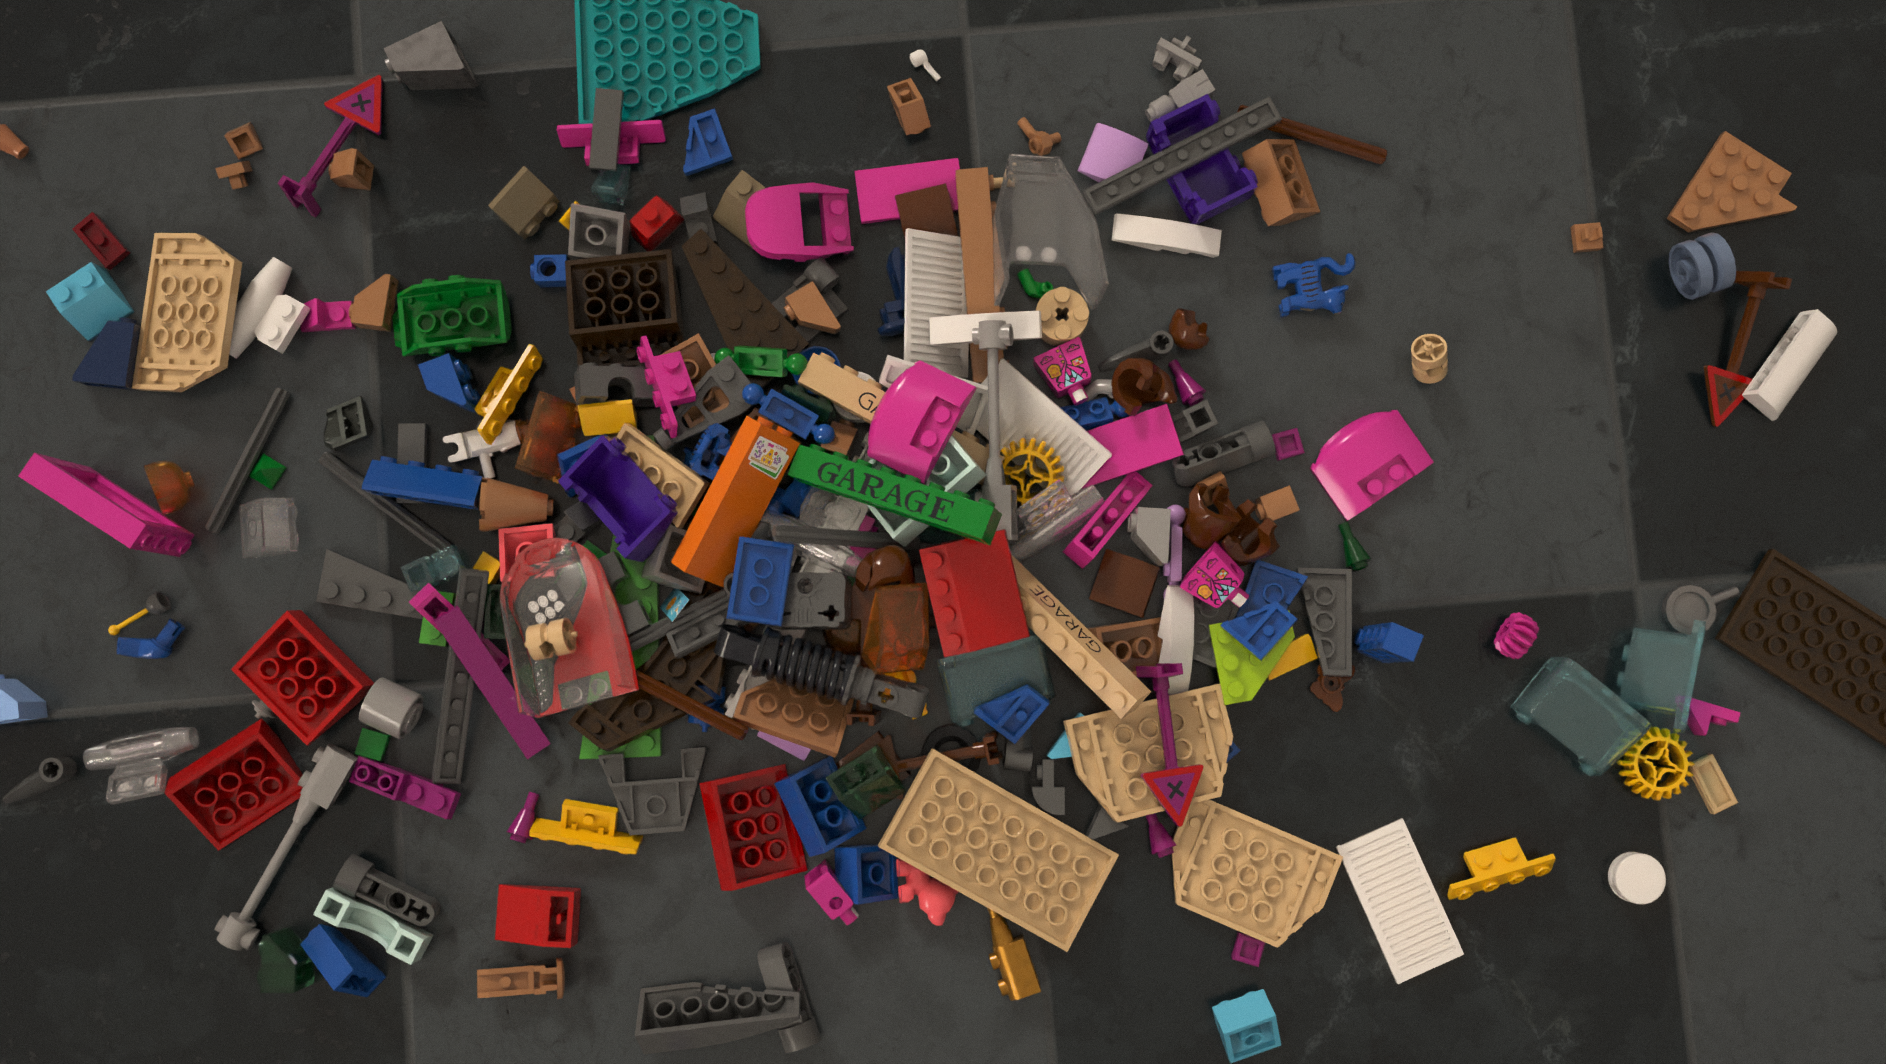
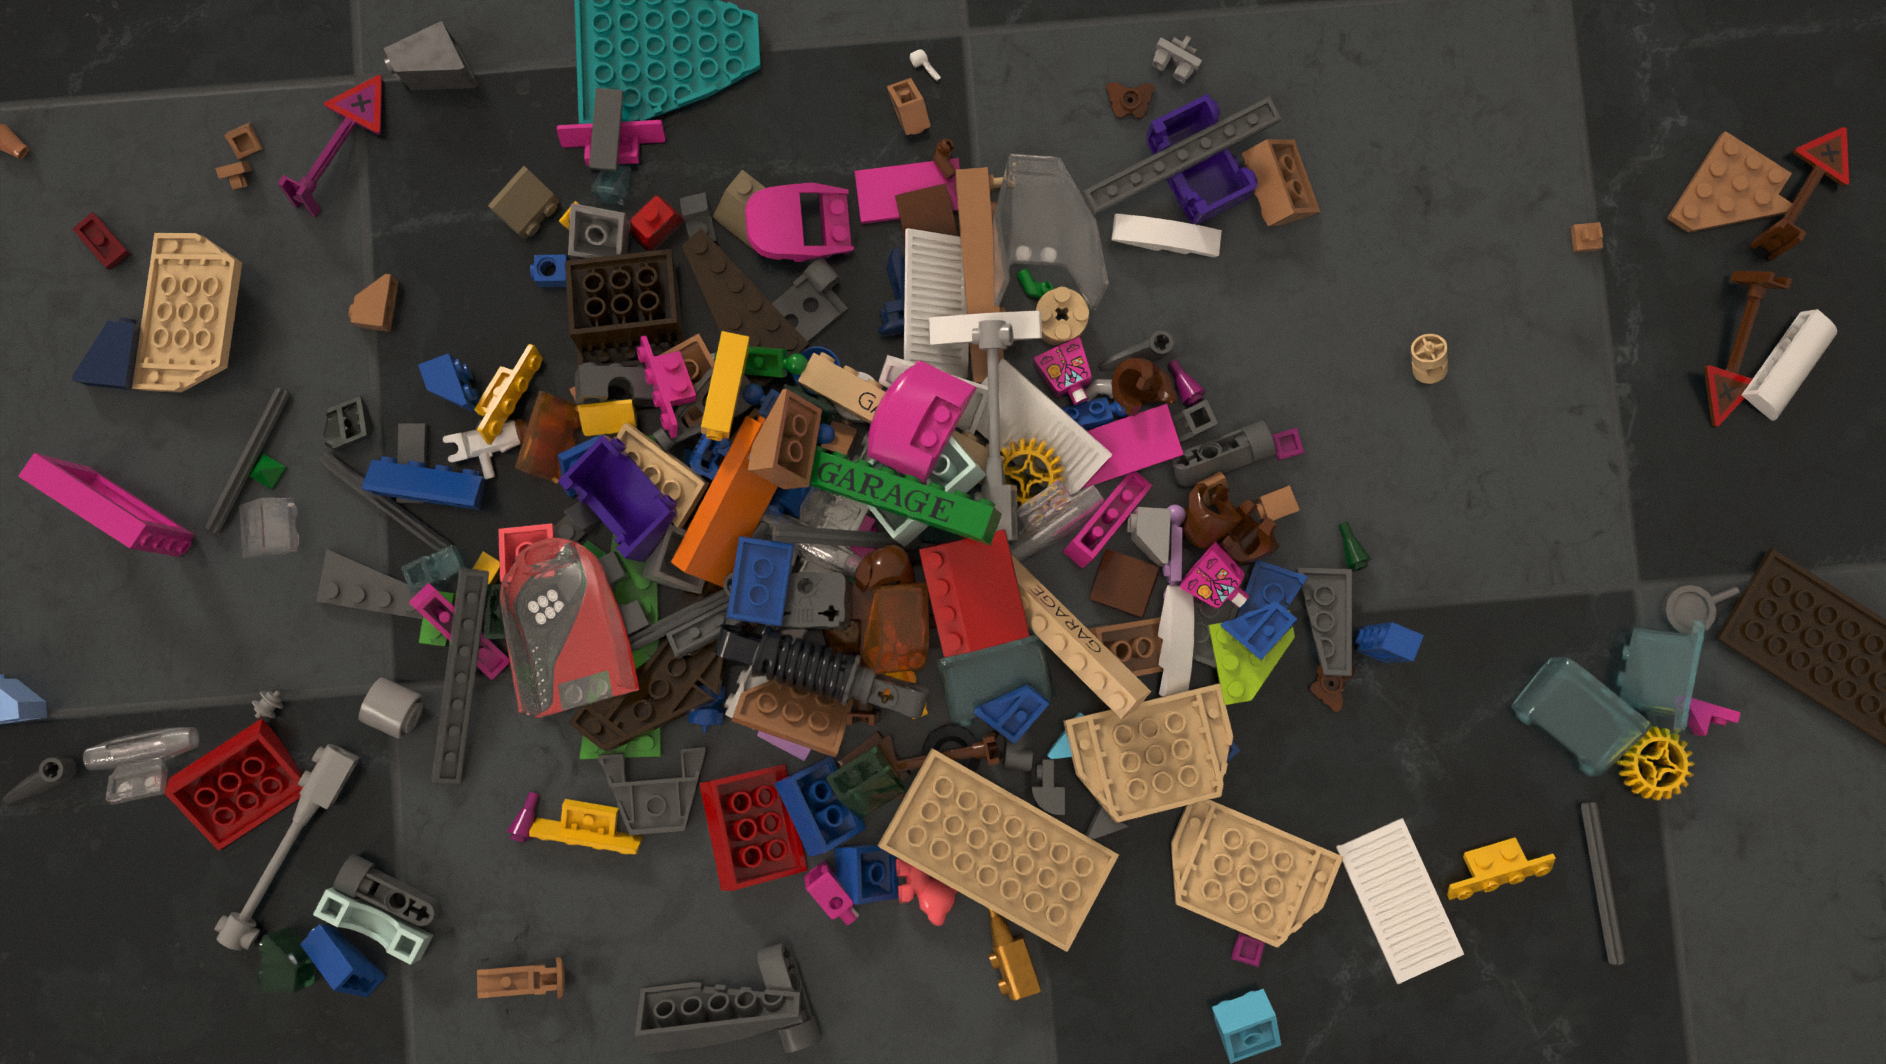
medium azure slope [46,262,134,341] -> none
dark grey hinge [108,591,171,636] -> none
blue arm [116,618,185,659] -> none
clear orange cylinder [144,460,195,515] -> none
white plate [229,257,311,359] -> none
red slope [231,610,374,746] -> none
dark pink slope [301,298,355,332] -> none
medium nougat slope [328,148,374,190] -> none
magenta slope [349,756,461,819] -> none
green tile [354,728,391,761] -> none
green slope [392,275,512,357] -> none
magenta slope [433,605,551,759] -> none
medium nougat cone [479,477,553,531] -> none
red slope [495,884,581,948] -> none
tan wheel [524,618,578,661] -> none
reddish brown axle [607,669,748,740] -> none
medium azure sticker [660,588,689,622] -> none
blue wing [683,108,733,176] -> none
medium nougat slope [783,281,841,334] -> none
medium nougat piece [1017,117,1061,156] -> none
lavender slope [1078,123,1148,182] -> none
magenta piece [1136,663,1204,827] -> none
light grey piece [1145,69,1215,123] -> none
magenta cone [1146,813,1177,858] -> none
reddish brown hair [1168,308,1209,350] -> none
reddish brown axle [1237,105,1387,164] -> none
yellow slope [1267,633,1318,681] -> none
blue animal [1272,253,1356,317] -> none
dark pink slope [1310,410,1434,521] -> none
dark pink gear [1494,612,1539,659] -> none
white head [1608,852,1666,905] -> none
sand blue wheel [1669,232,1736,300] -> none
tan tile [1688,753,1738,815] -> none
none -> yellow slope [701,331,749,441]
none -> medium nougat slope [748,389,822,489]
none -> reddish brown arm [933,138,956,180]
none -> reddish brown animal [1105,82,1155,119]
none -> dark grey axle [1581,802,1625,965]
none -> reddish brown piece [1750,127,1849,261]

